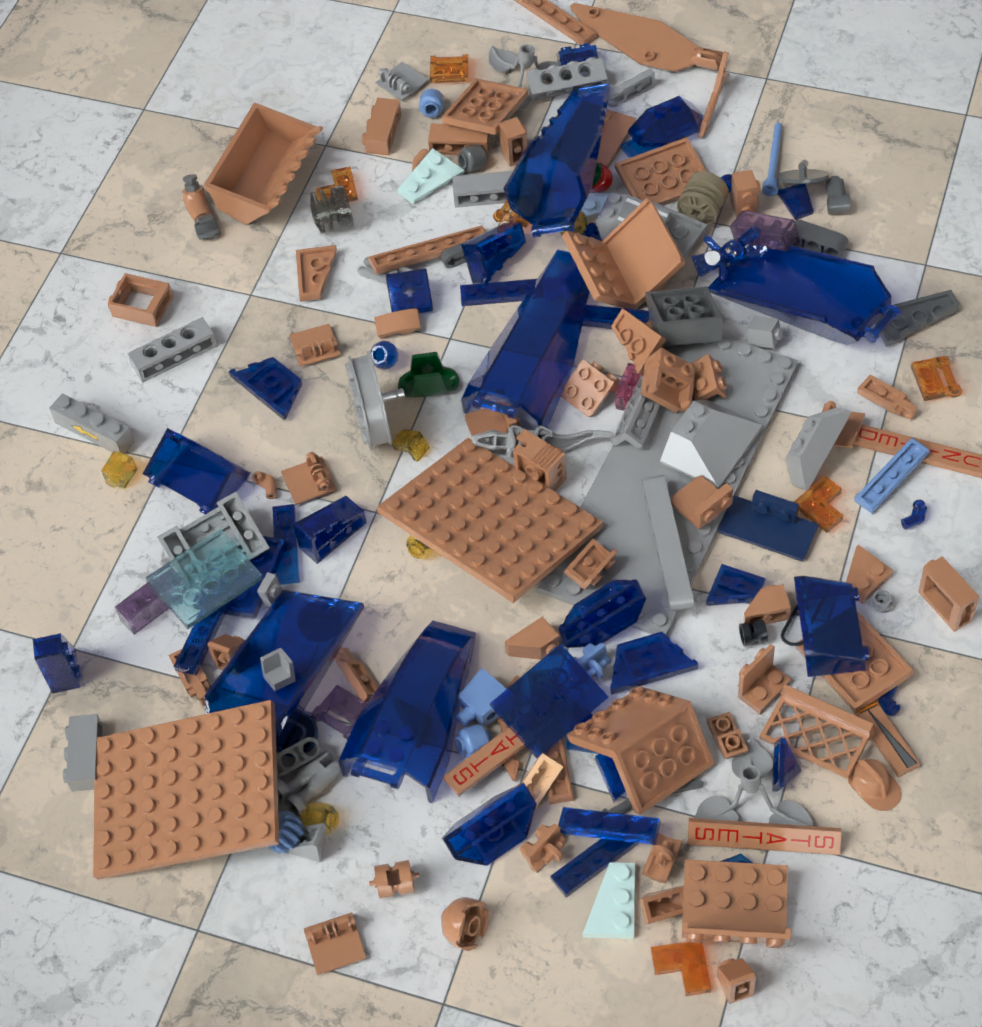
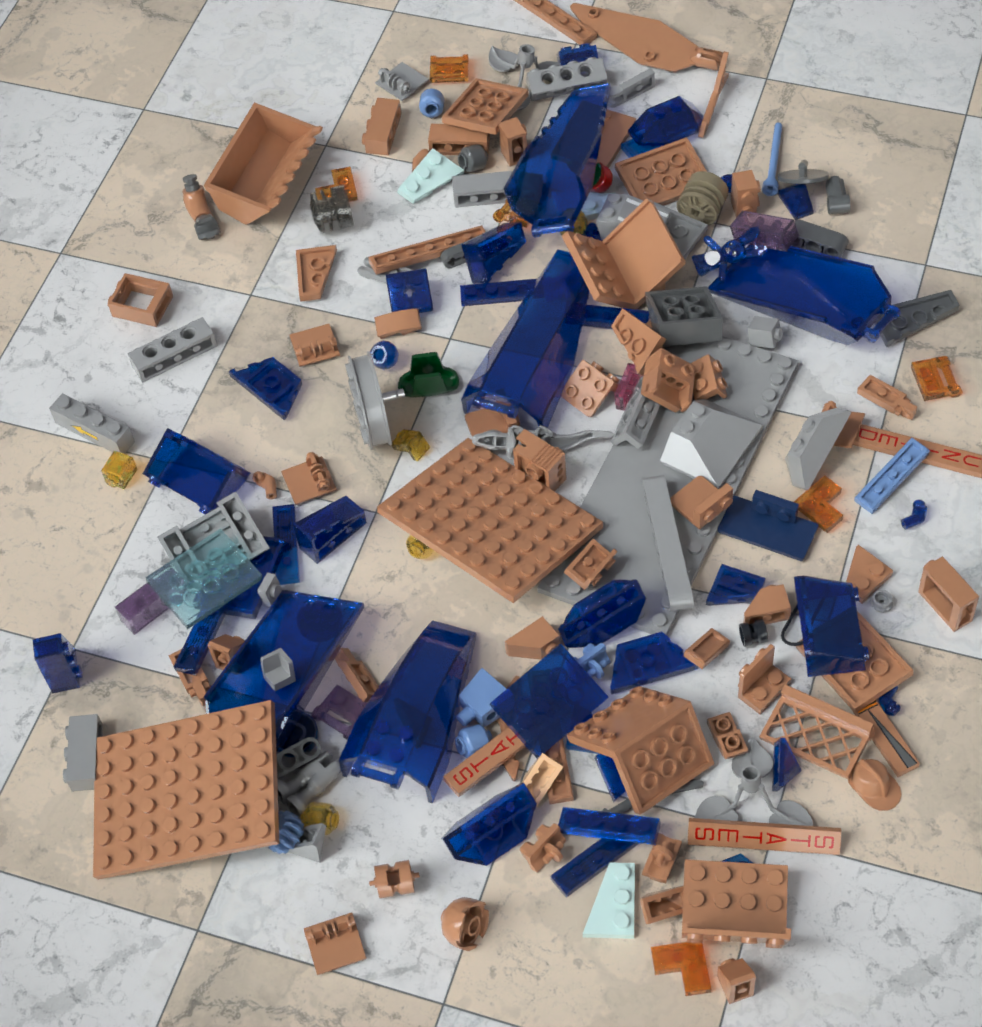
none -> nougat tile [684,628,730,669]

